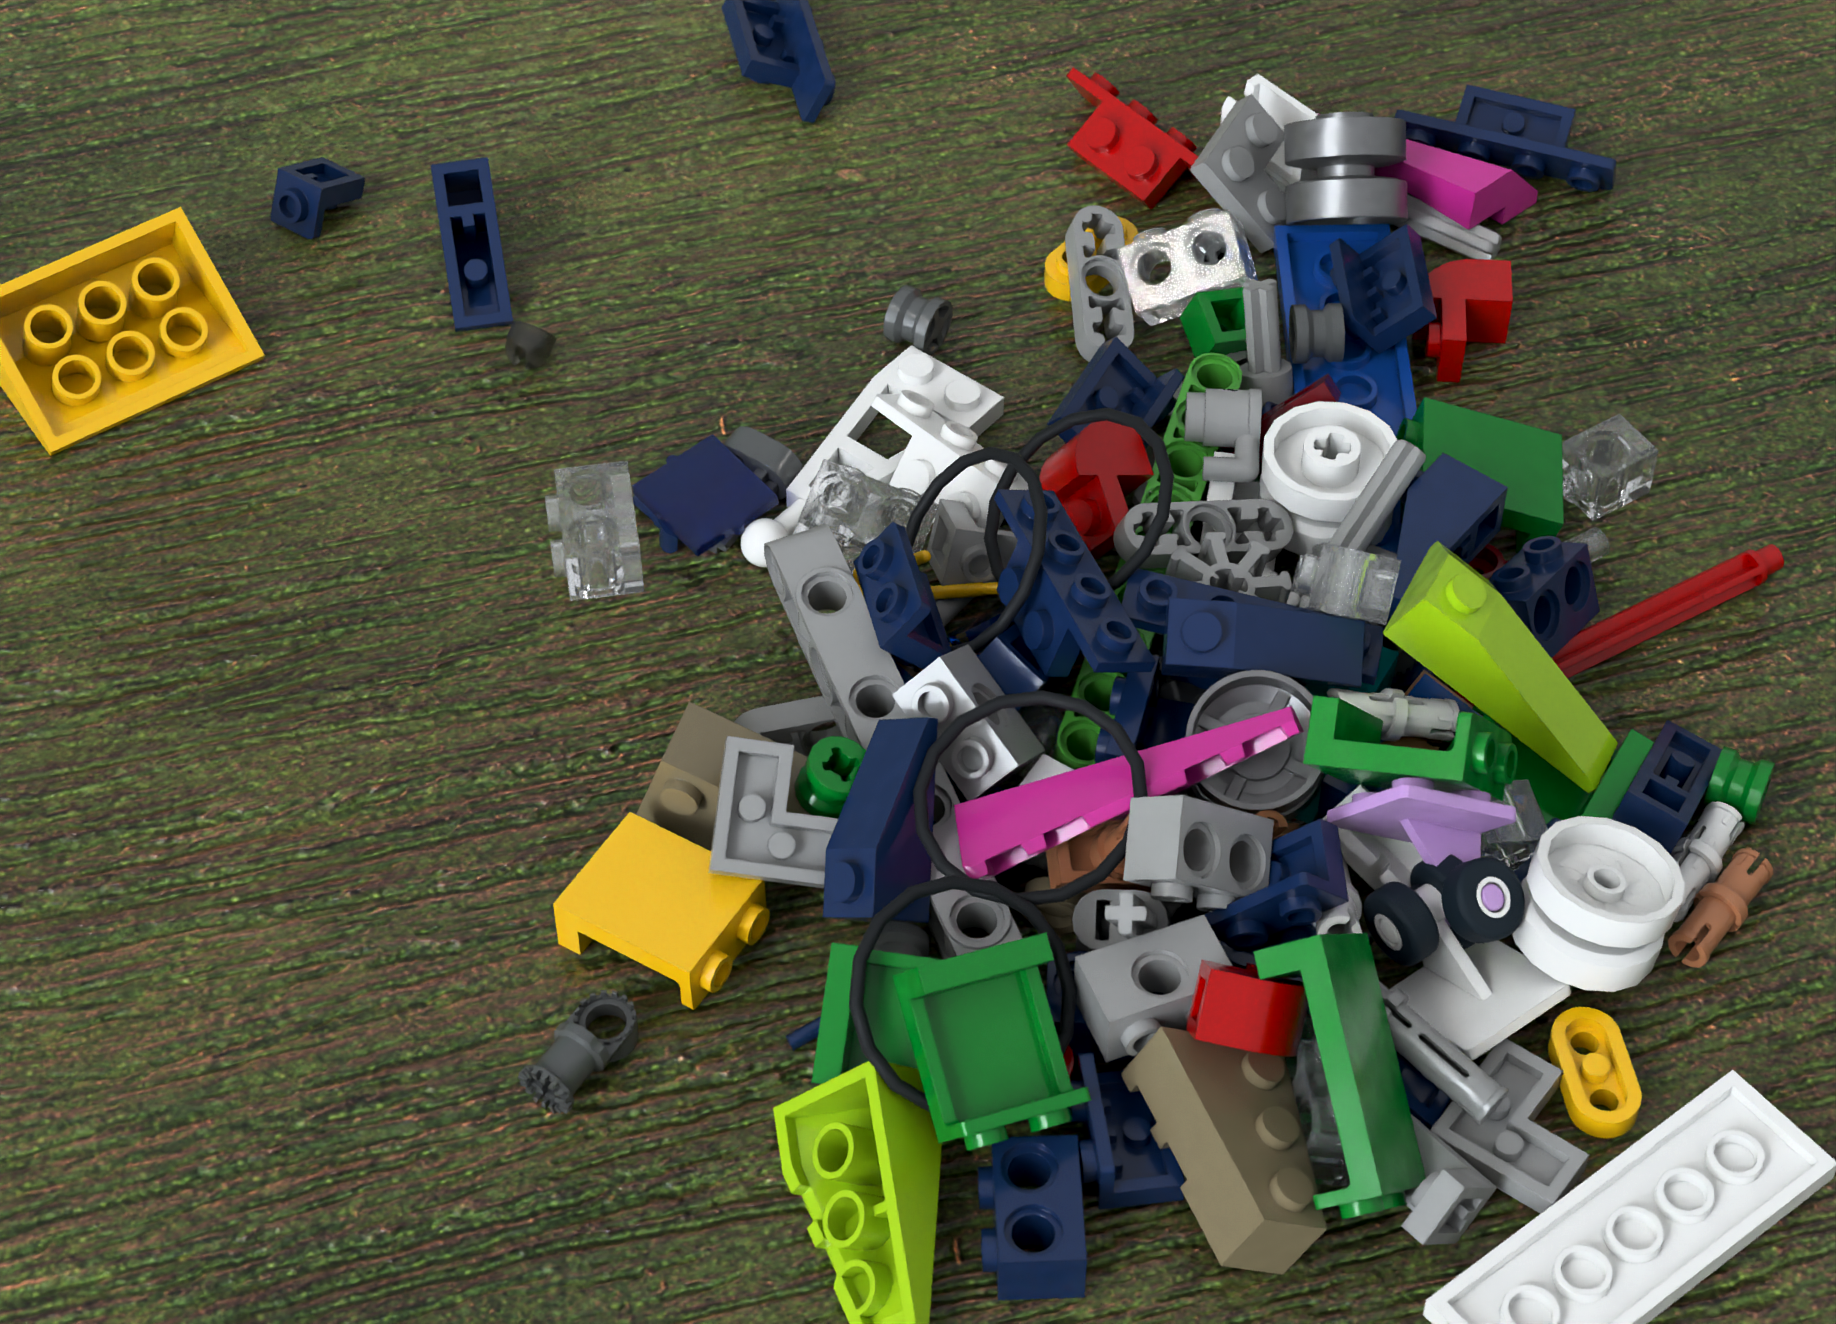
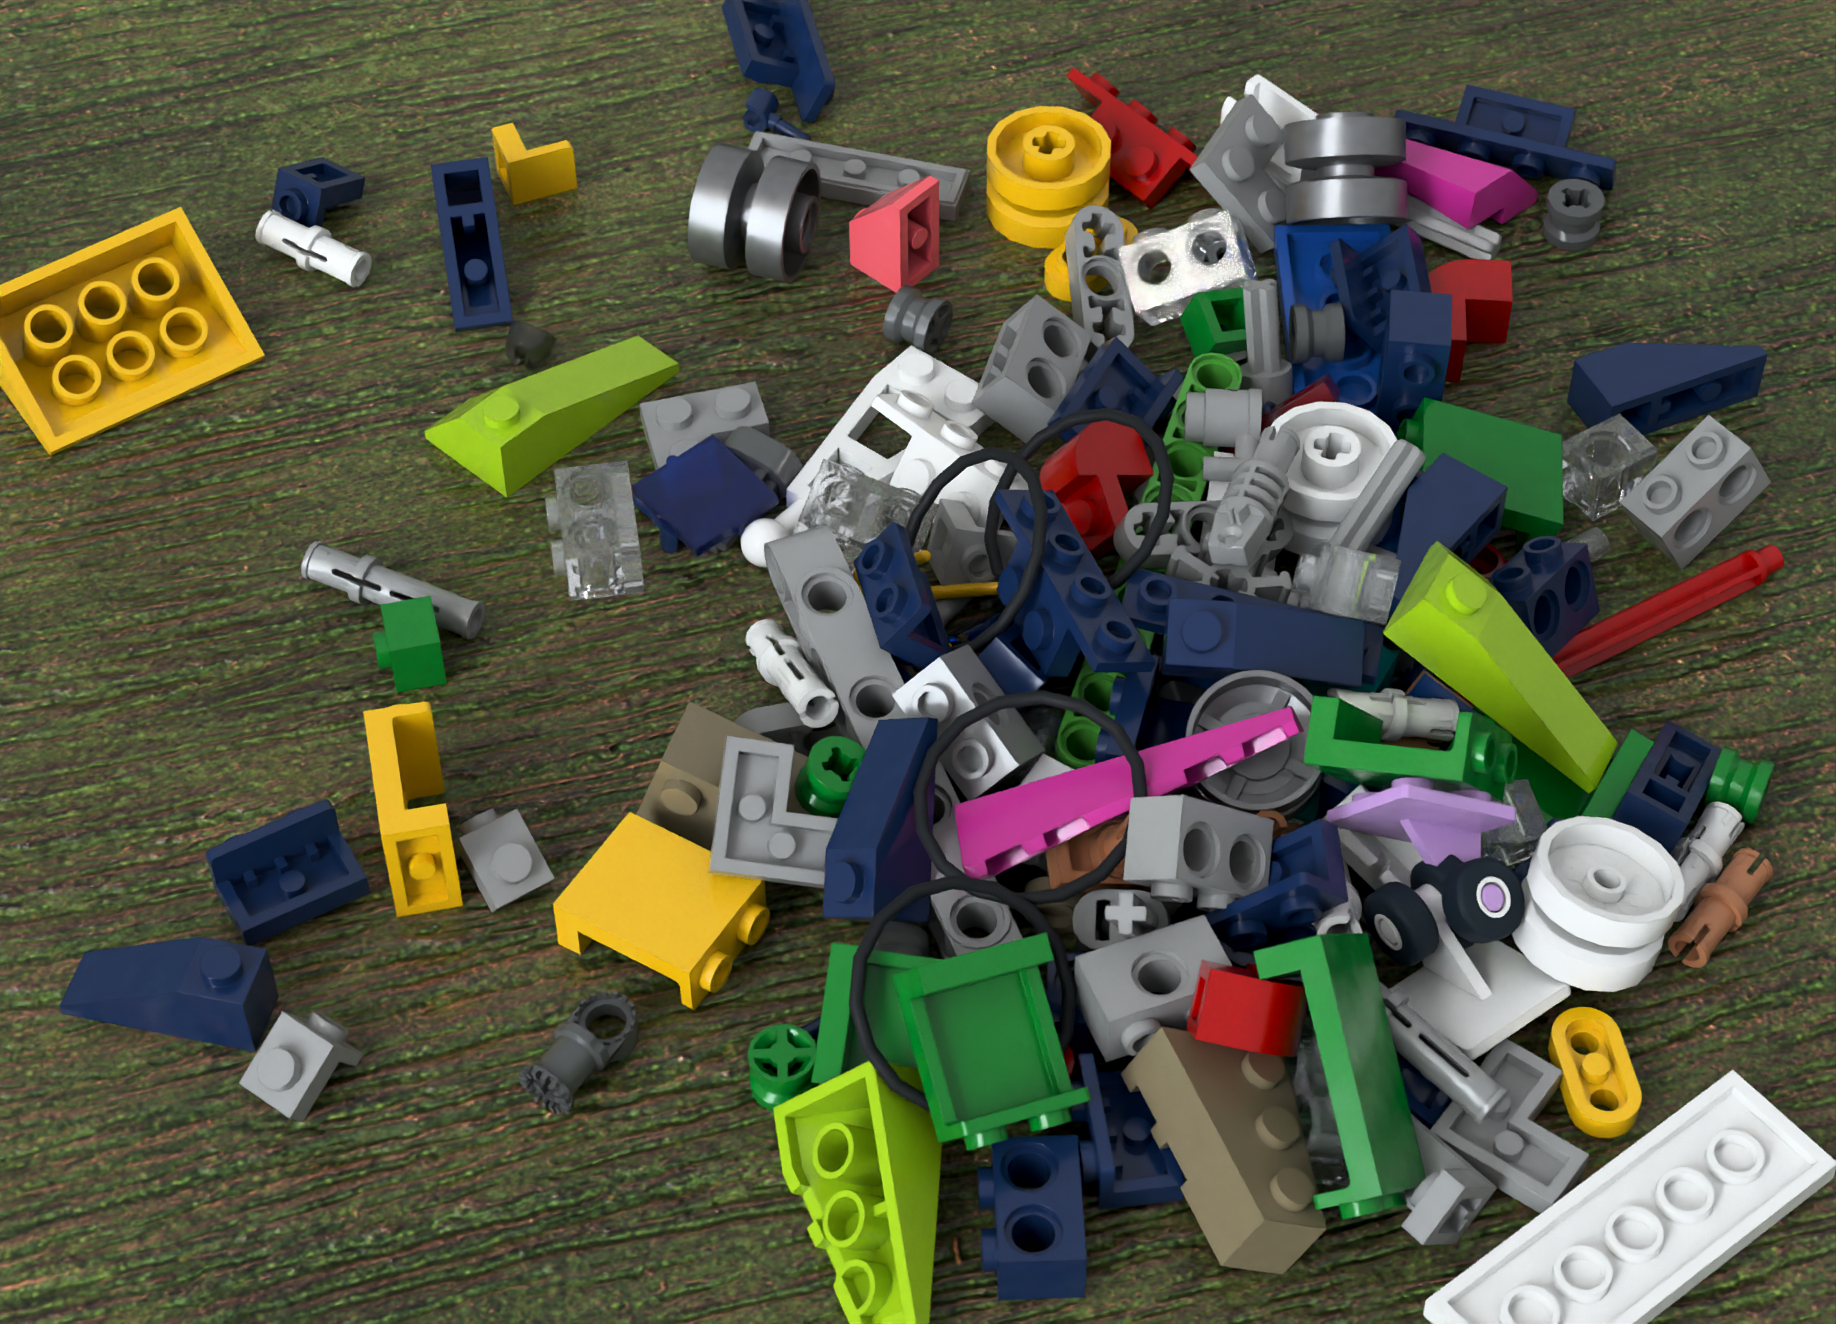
none -> dark blue slope [59,937,279,1052]
none -> dark blue bracket [206,799,370,946]
none -> light grey bracket [239,1011,363,1122]
none -> white pin [255,210,372,287]
none -> light grey pin [301,541,486,640]
none -> yellow panel [363,701,463,917]
none -> green plate [372,596,447,693]
none -> lime wedge [425,336,680,498]
none -> light grey bracket [453,808,555,913]
none -> yellow panel [491,123,577,205]
none -> light grey plate [639,382,770,504]
none -> flat silver wheel [688,143,821,283]
none -> dark blue hand [743,88,811,141]
none -> white pin [745,619,839,728]
none -> green wheel [747,1024,819,1112]
none -> light grey tile [748,131,971,222]
none -> coral slope [849,175,939,293]
none -> light grey brick [971,294,1092,444]
none -> yellow wheel [986,106,1111,249]
none -> light grey hinge [1208,426,1300,566]
none -> dark blue brick [1376,290,1452,430]
none -> dark grey wheel [1542,179,1605,251]
none -> dark blue slope [1567,342,1768,449]
none -> light grey brick [1619,415,1771,570]

